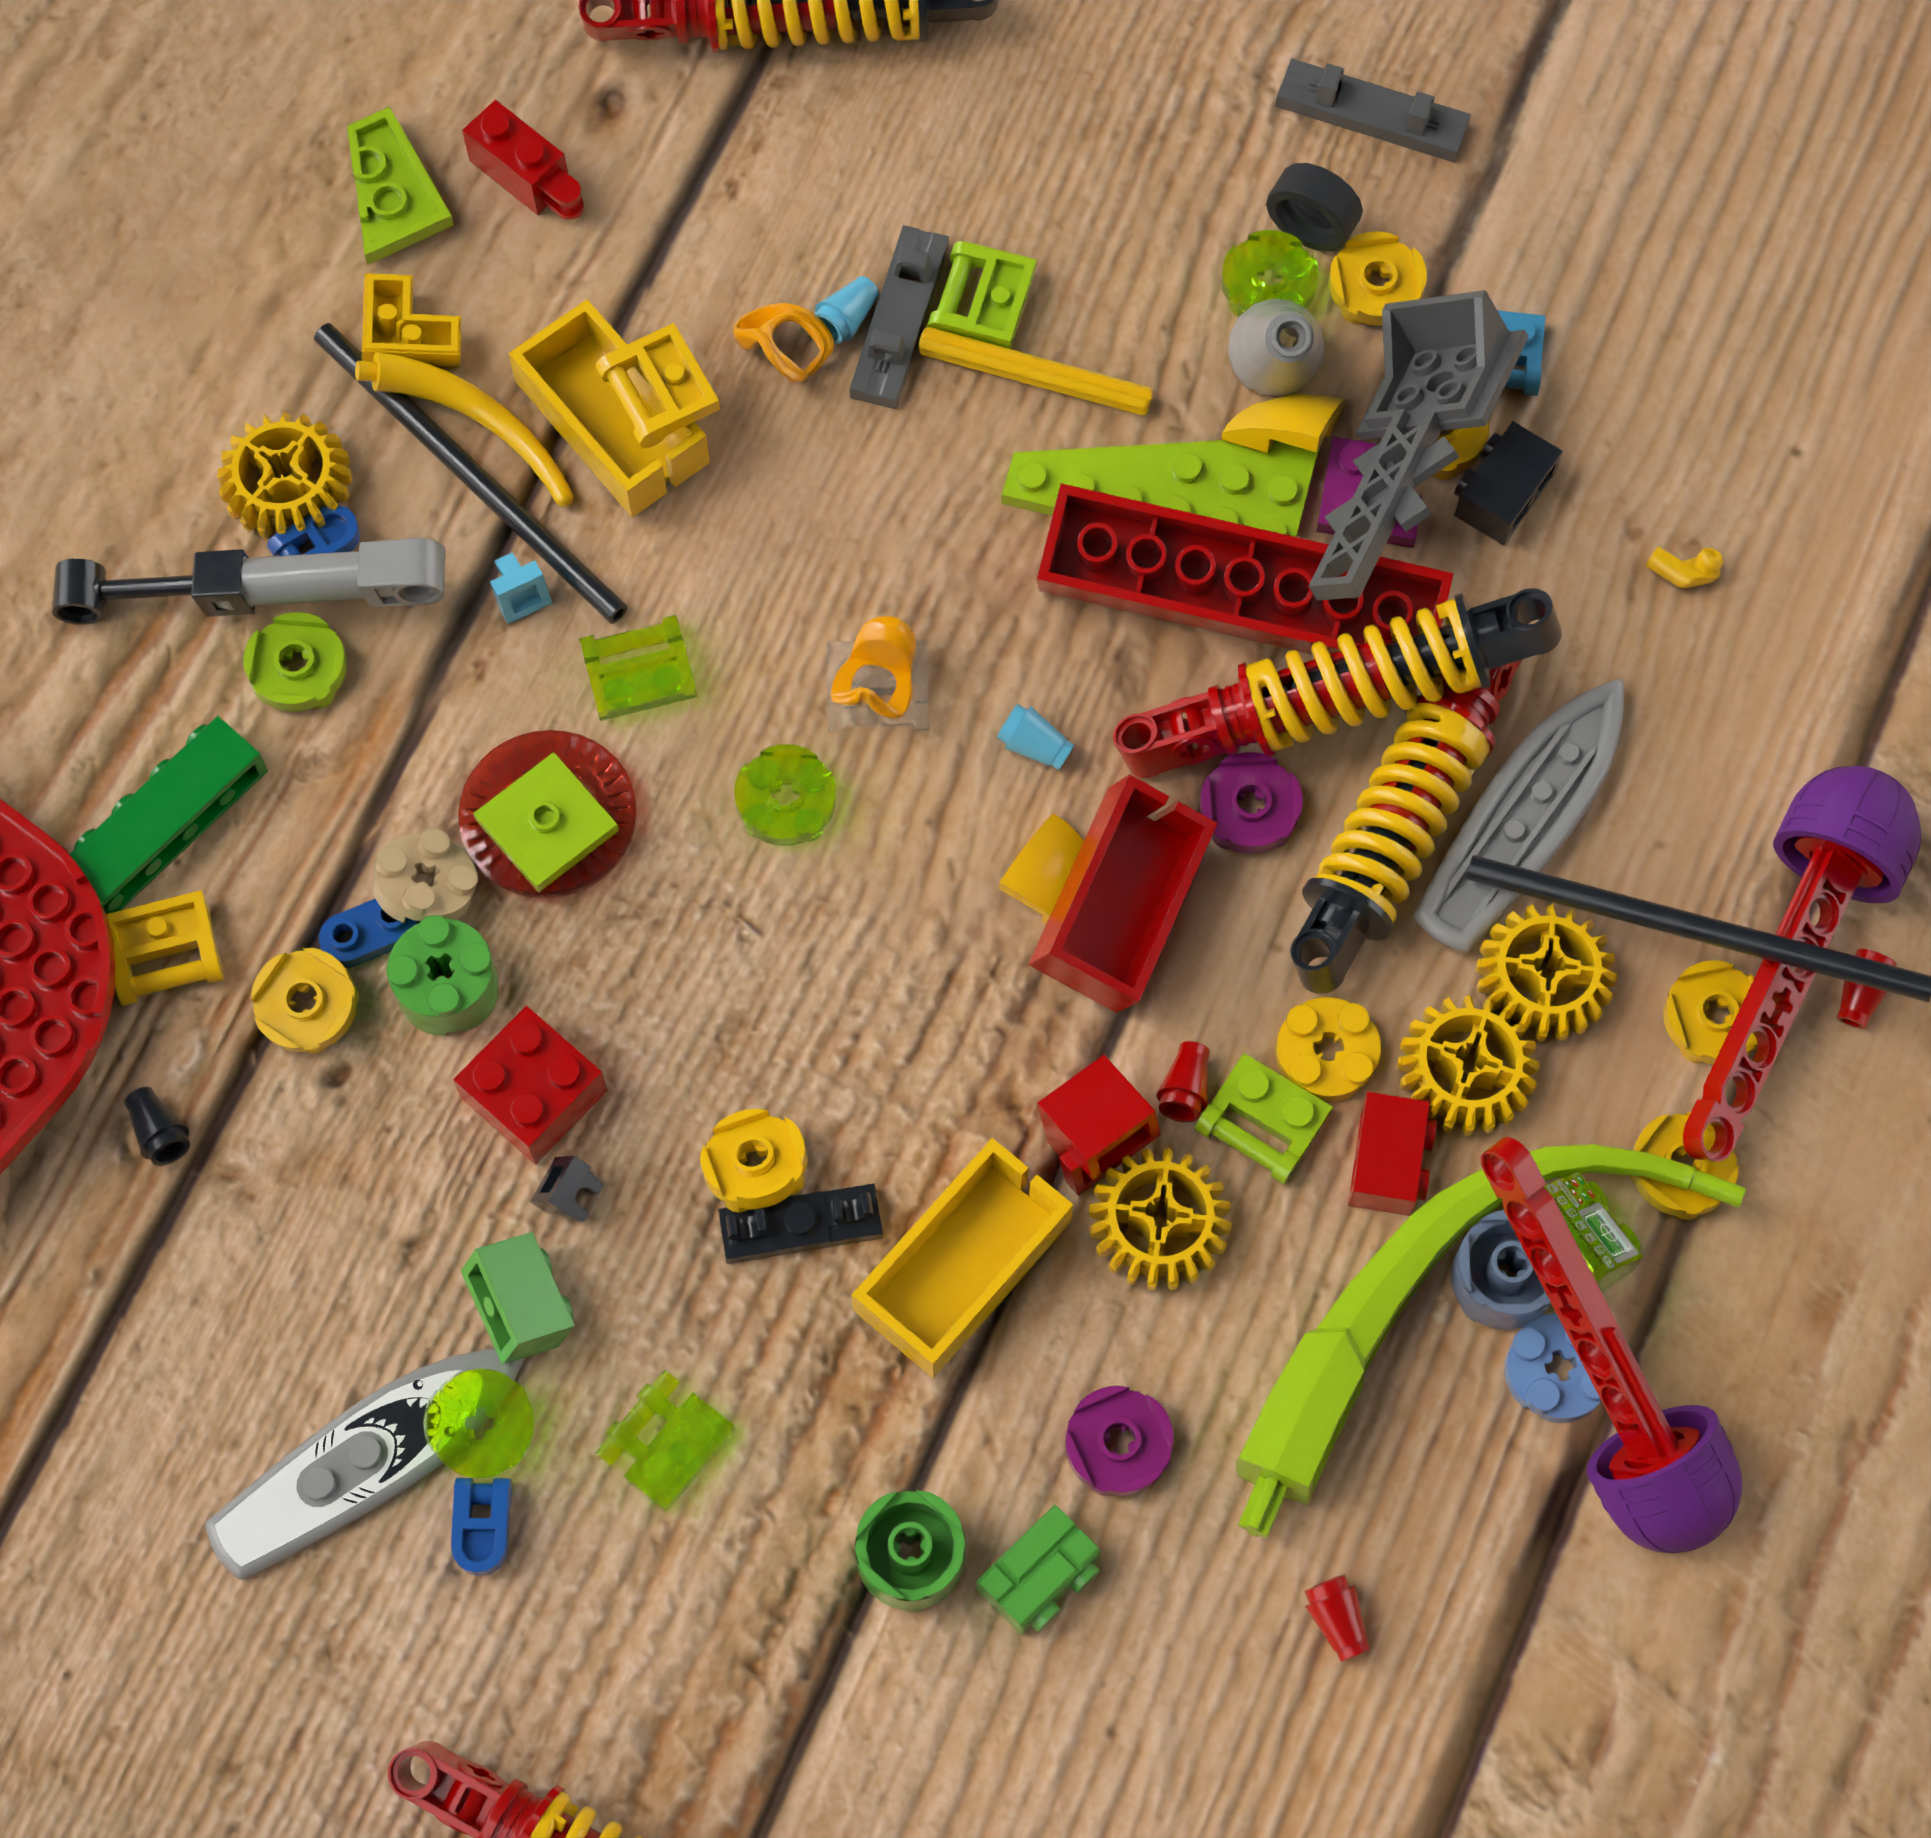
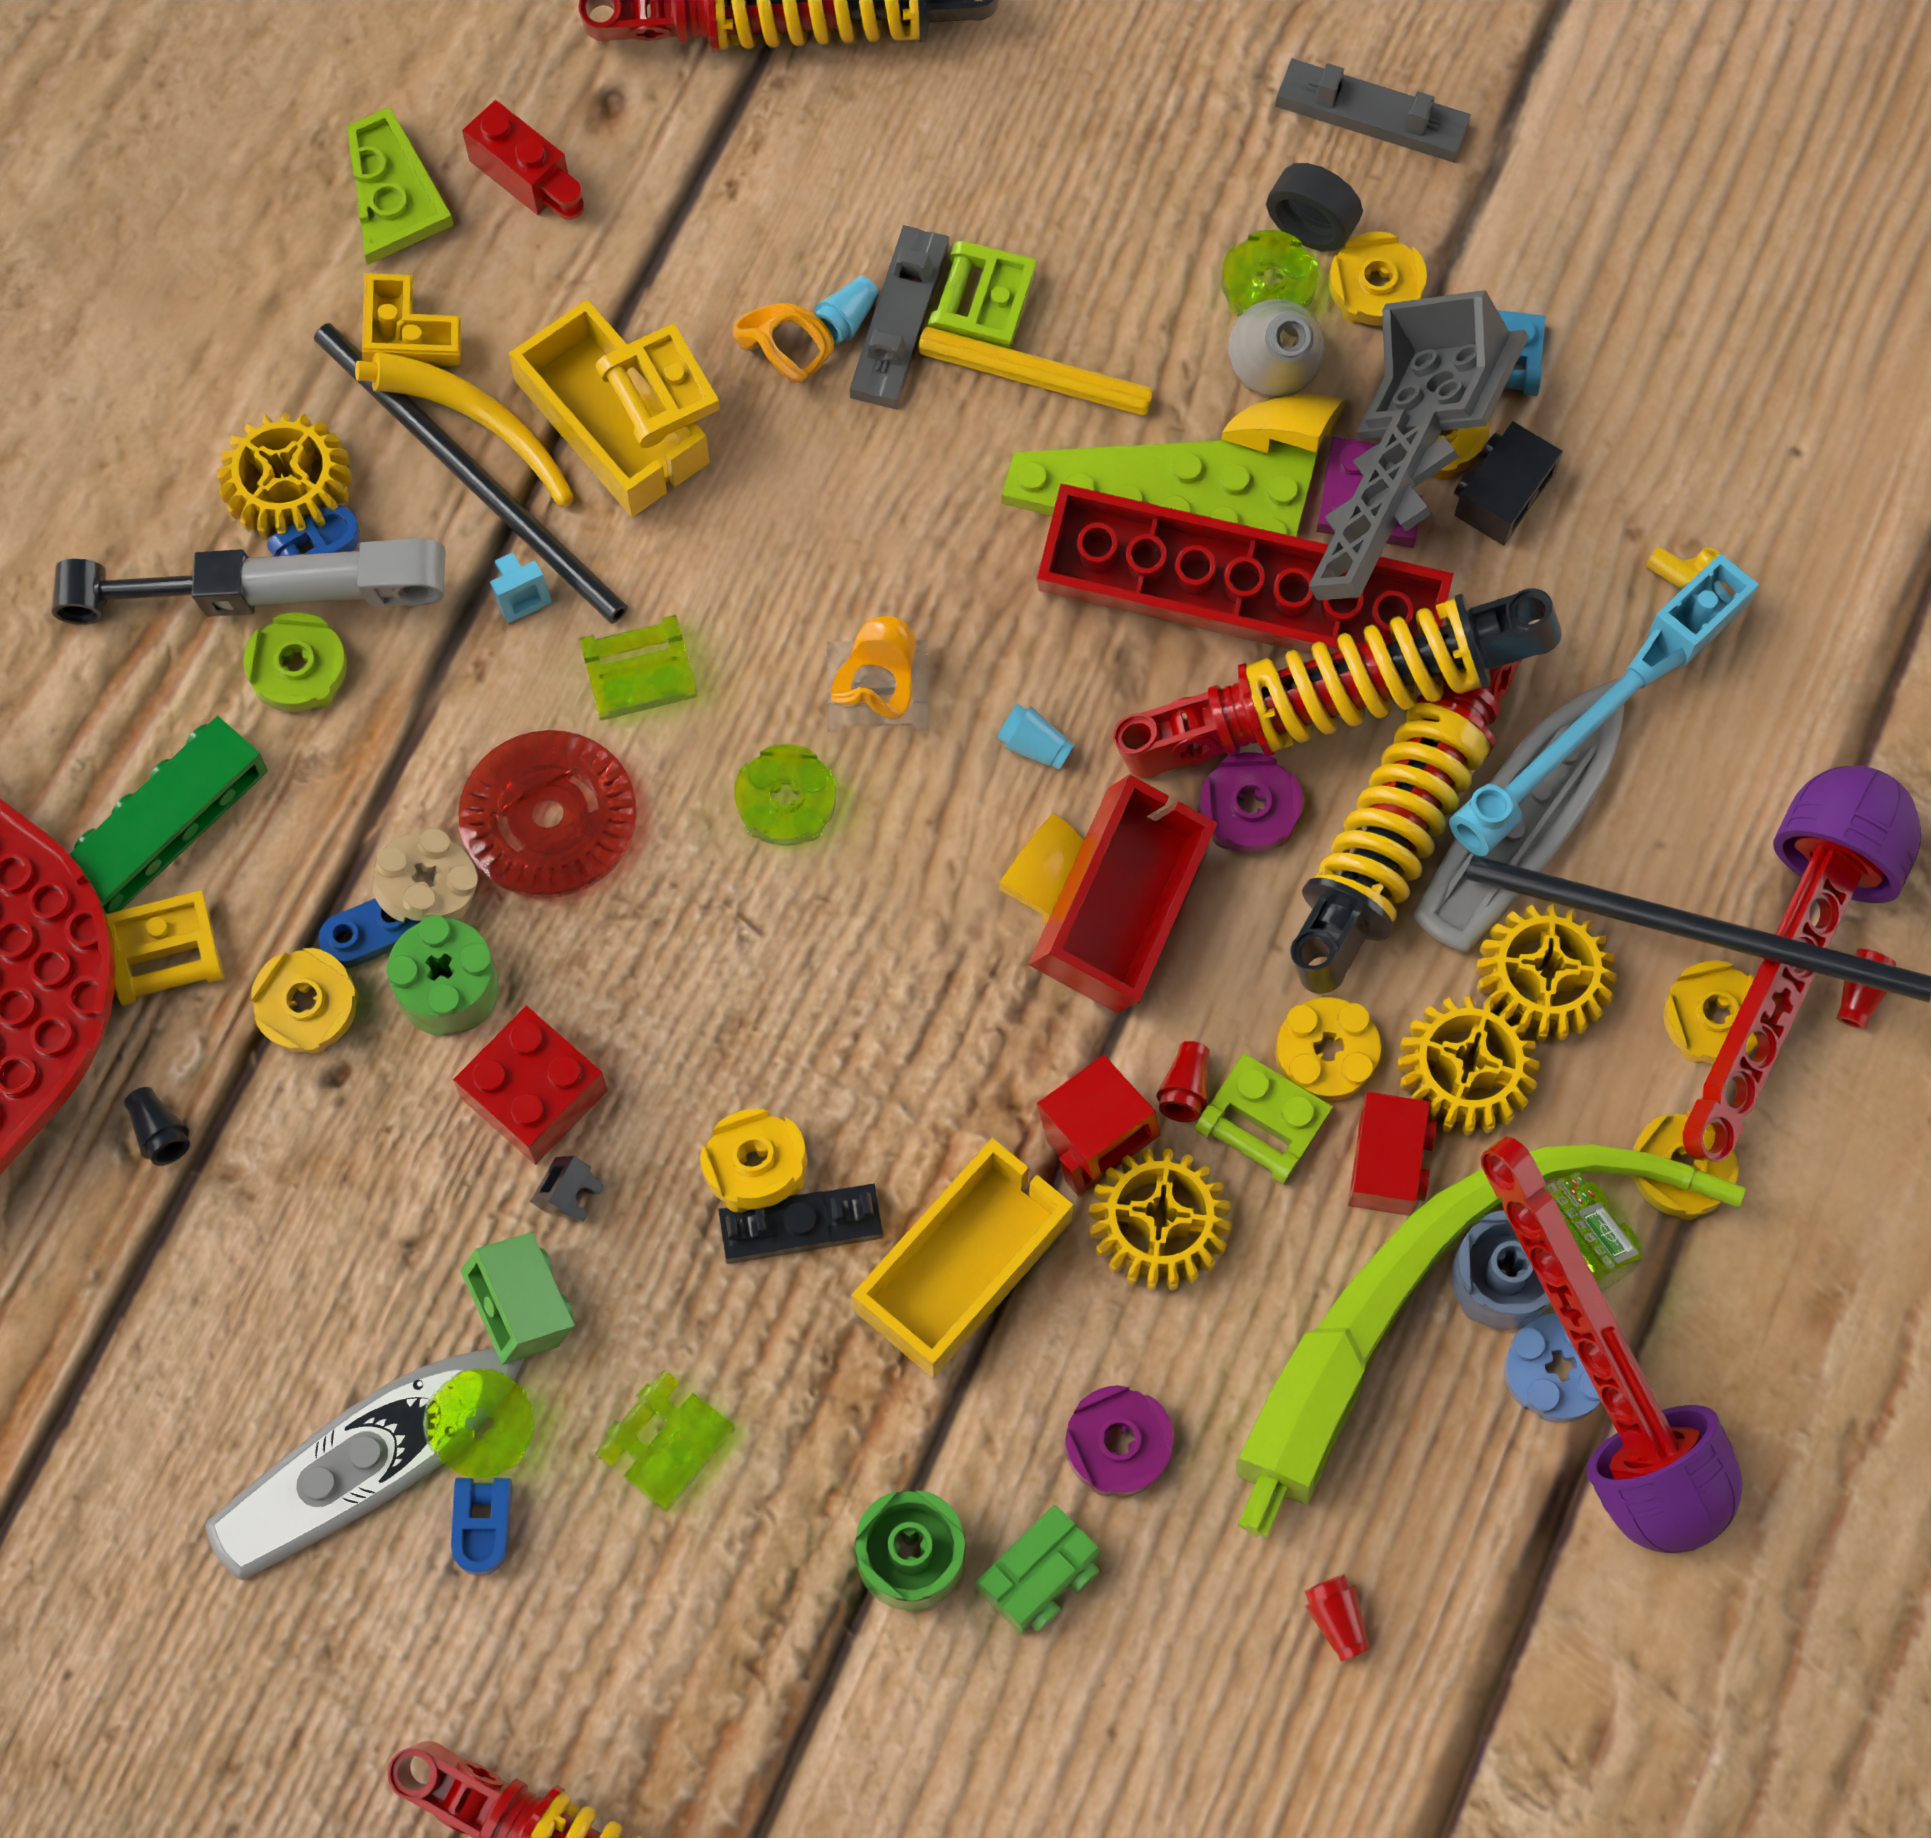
lime plate [473,752,619,893] -> none
none -> medium azure bar [1449,554,1759,856]

